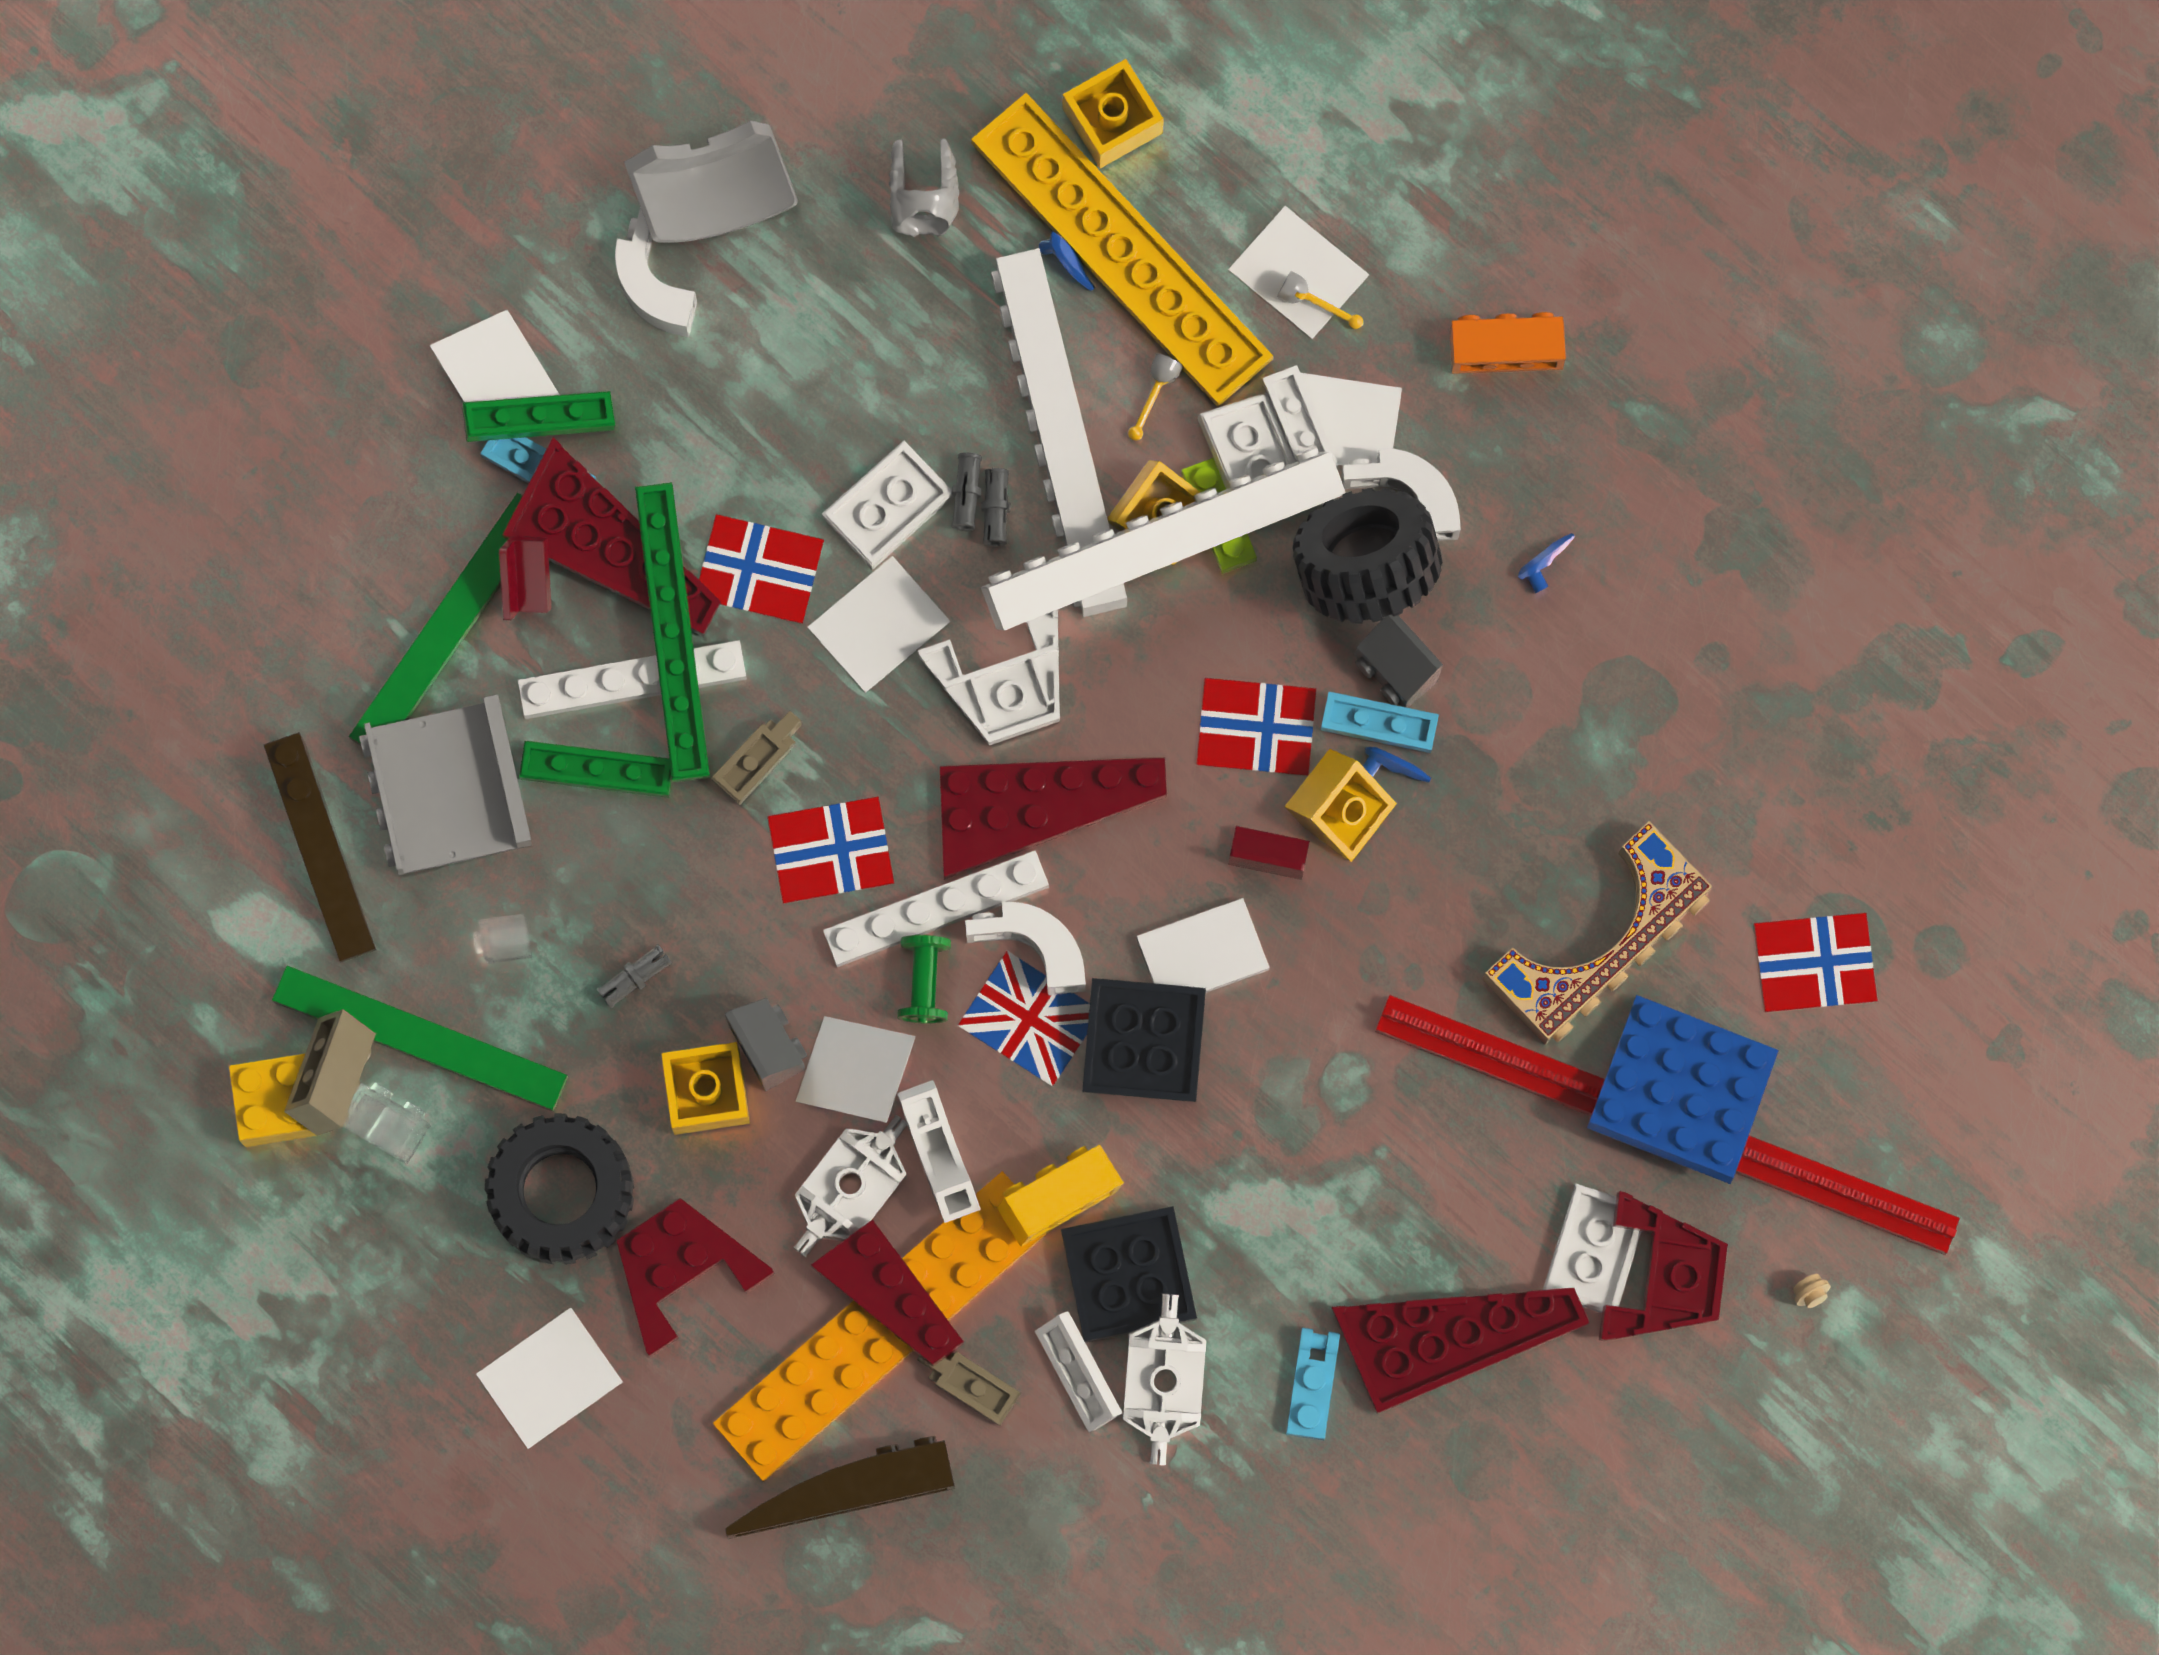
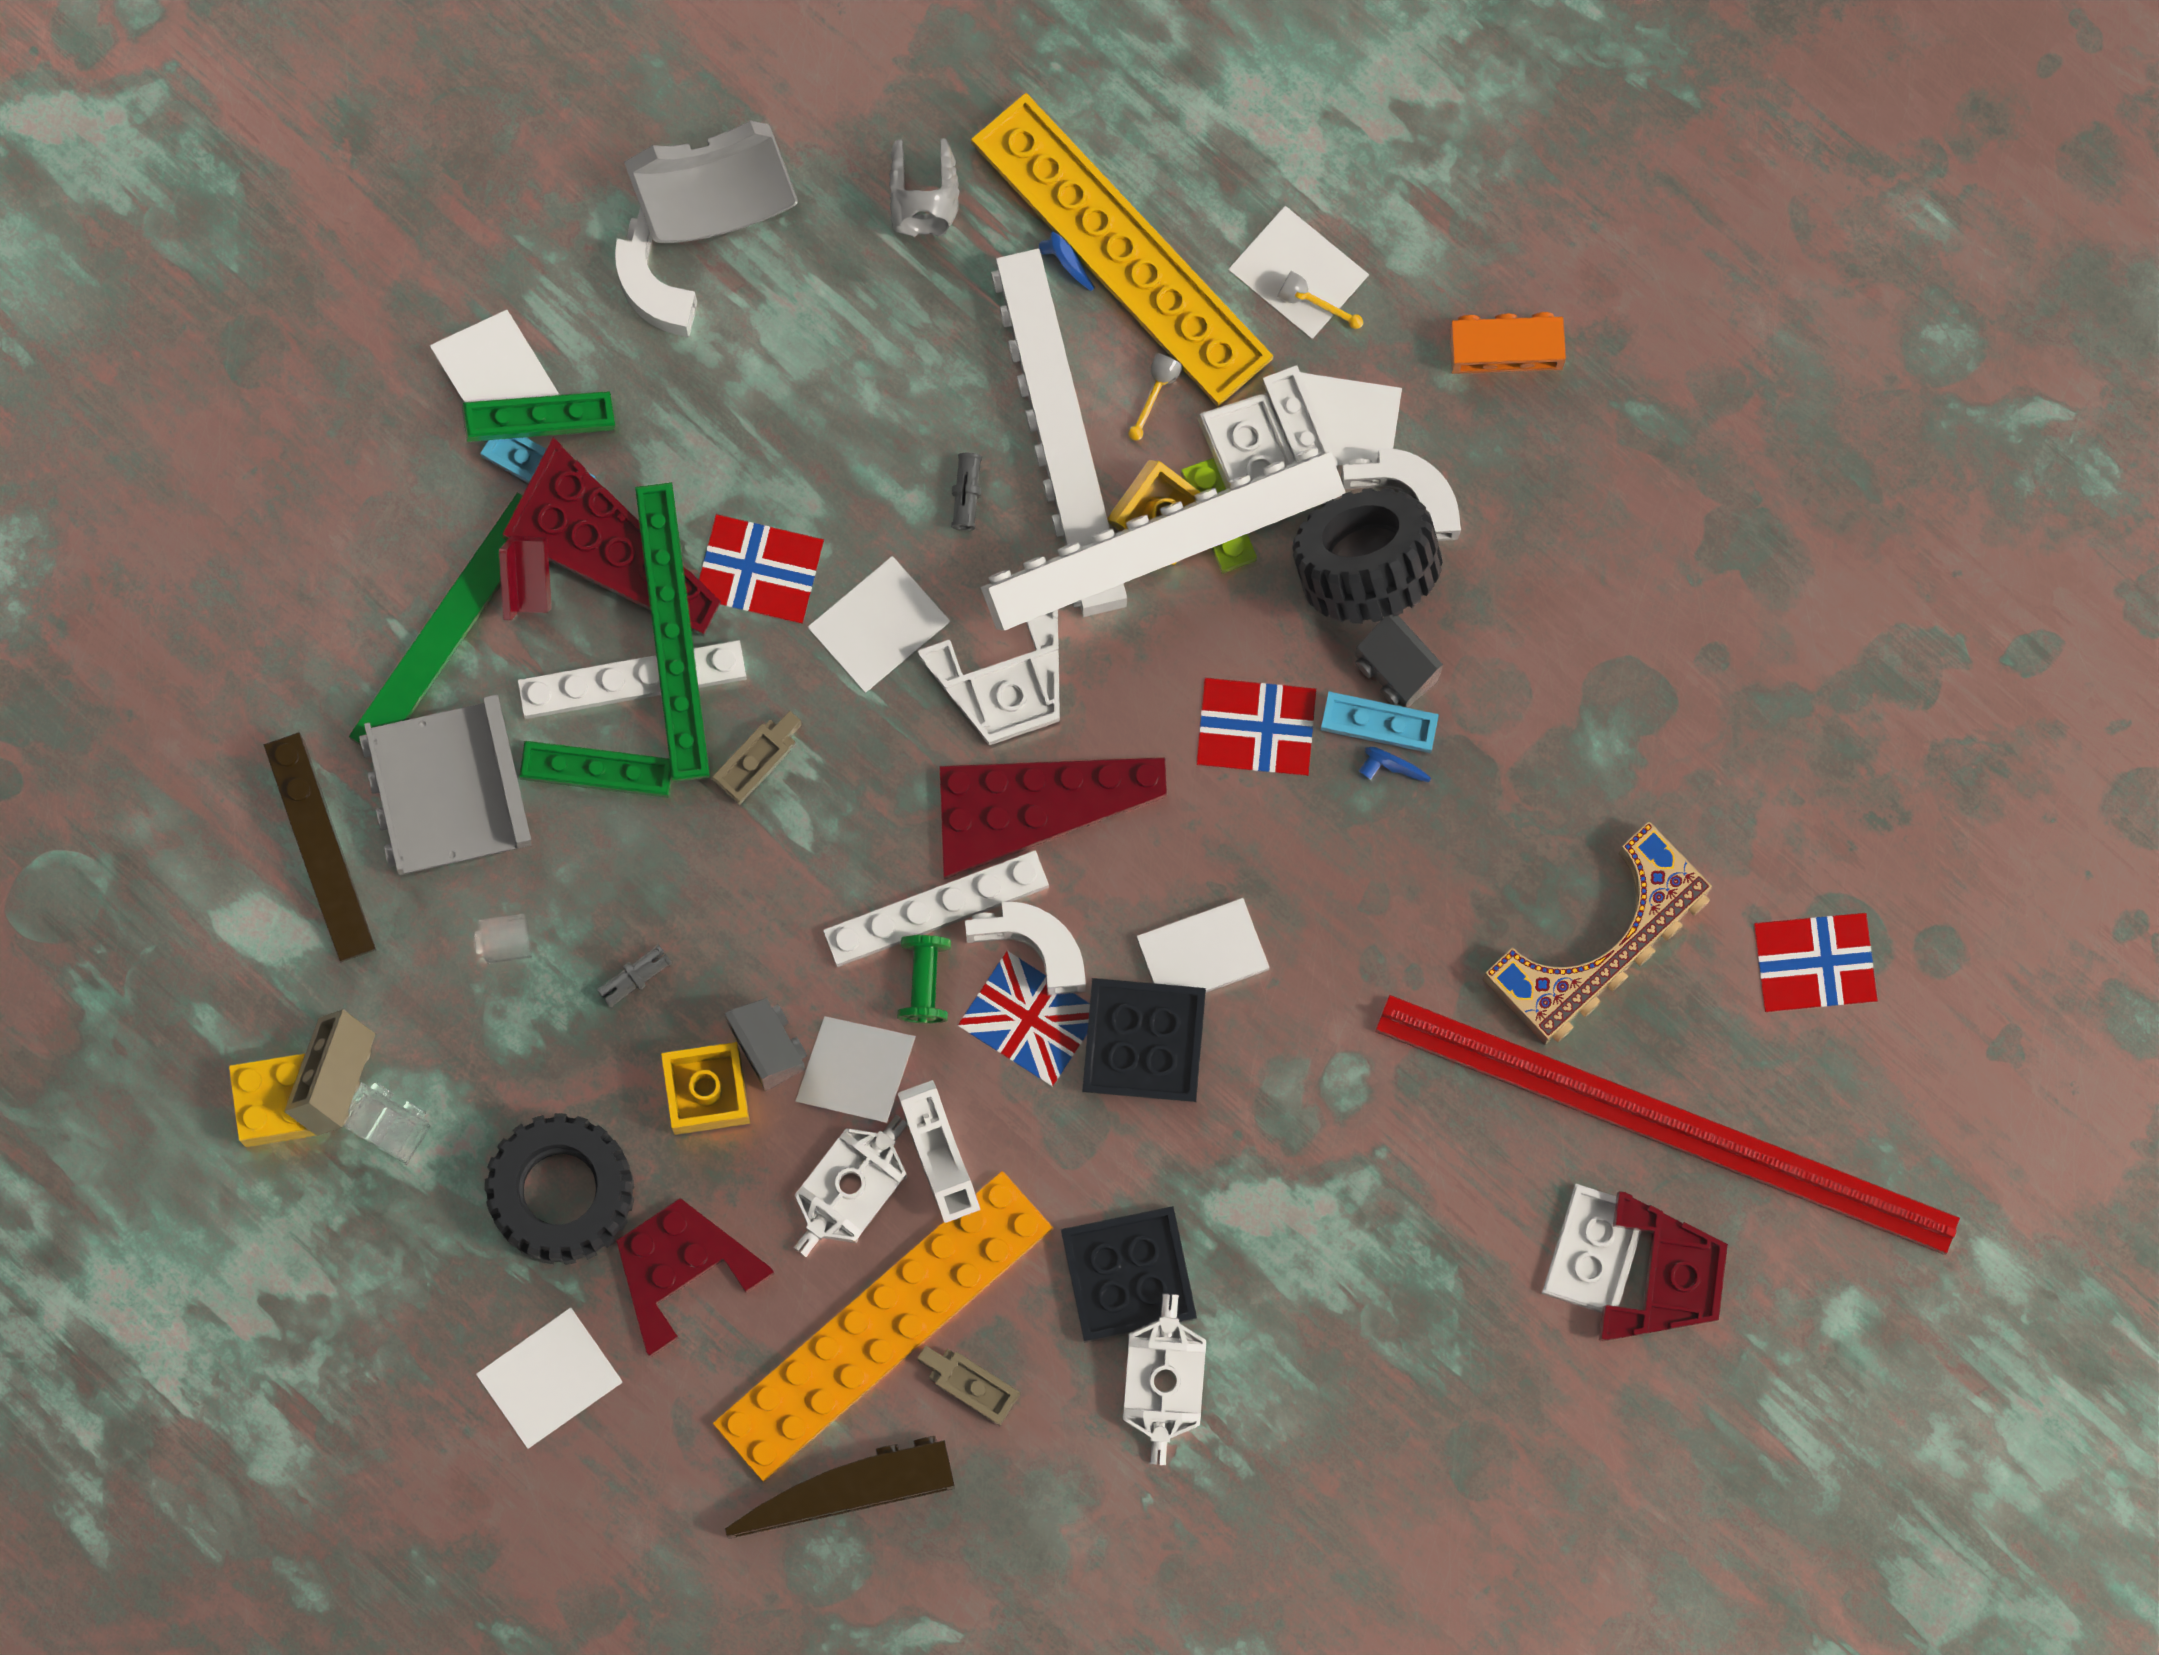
green tile [272,966,568,1112] -> none
sticker [768,796,894,903] -> none
dark red wing [811,1219,964,1367] -> none
white tile [822,441,954,570] -> none
dark grey pin [981,468,1011,546] -> none
yellow brick [997,1144,1124,1247] -> none
white plate [1035,1311,1122,1432] -> none
yellow brick [1062,59,1164,169] -> none
dark red panel [1228,826,1310,880] -> none
yellow slope [1285,749,1397,862] -> none
medium azure plate [1286,1327,1340,1441] -> none
dark red wing [1331,1288,1590,1414] -> none
blue bar [1518,533,1575,594] -> none
blue plate [1587,995,1779,1184] -> none
tan plate [1793,1274,1831,1308] -> none

